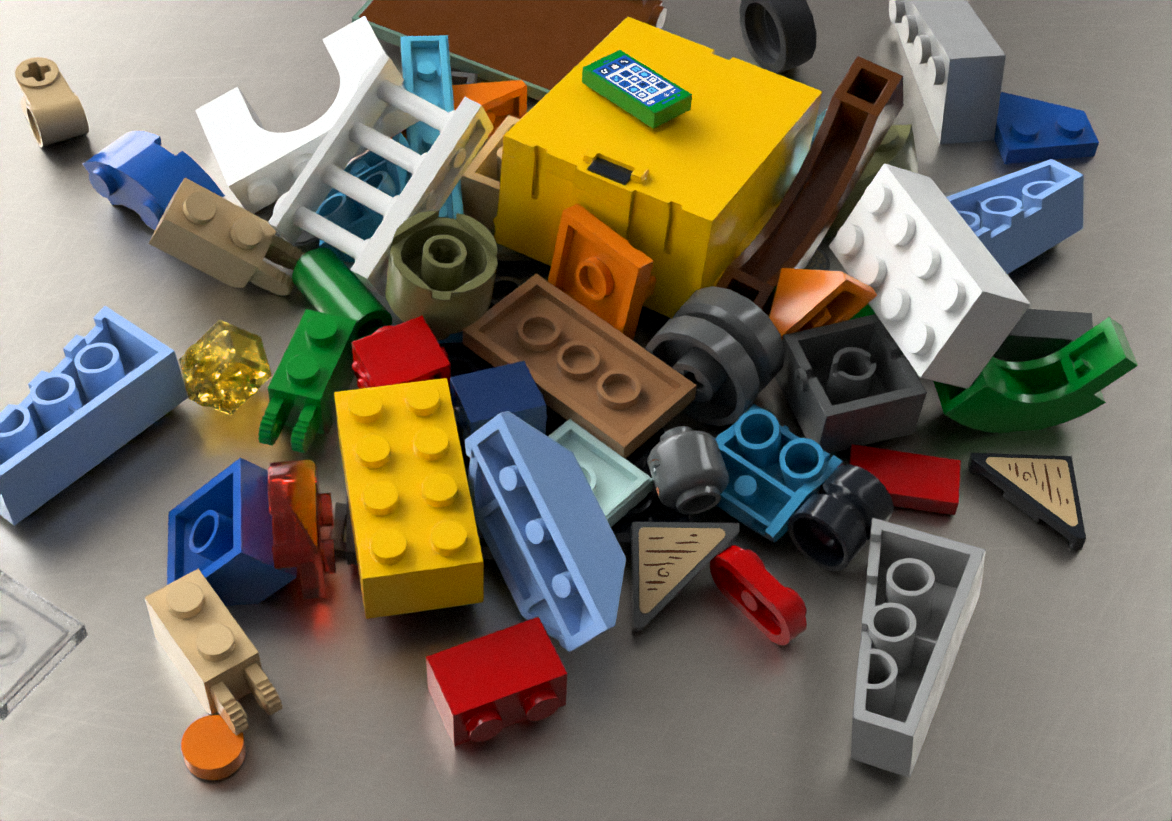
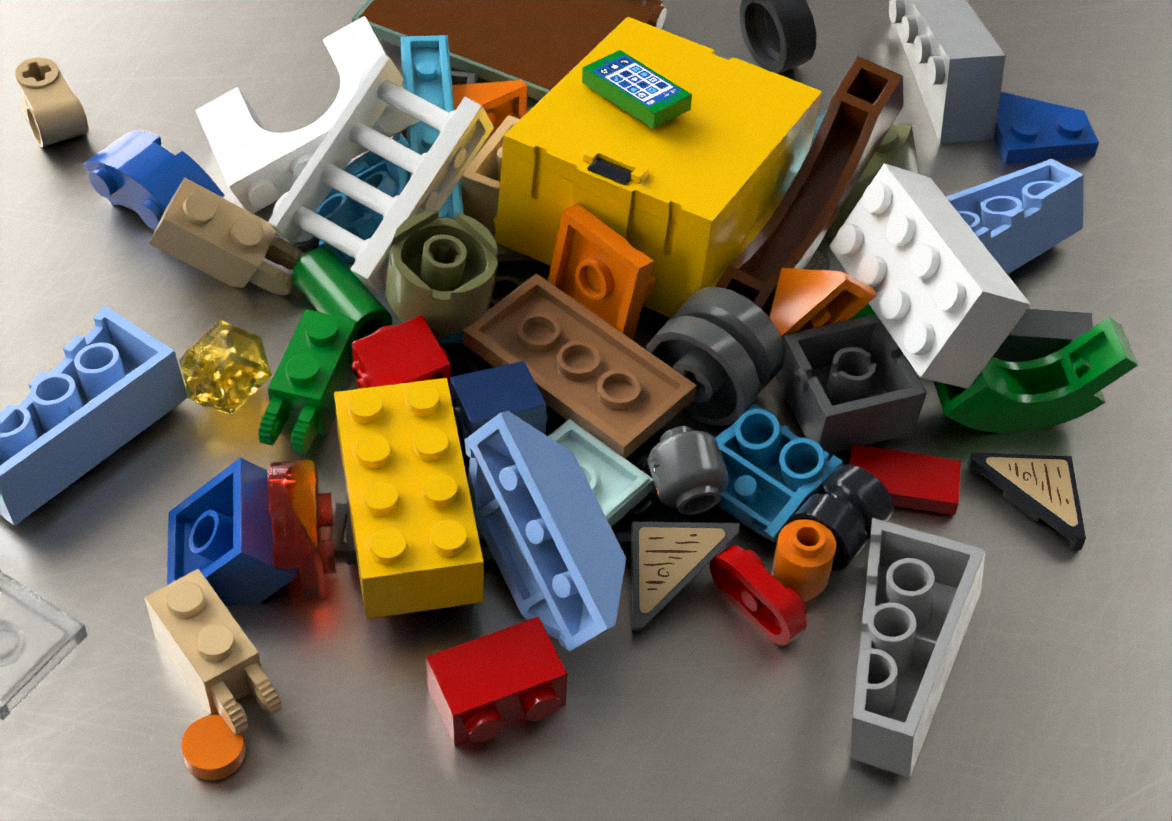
none -> orange brick [772,519,836,601]

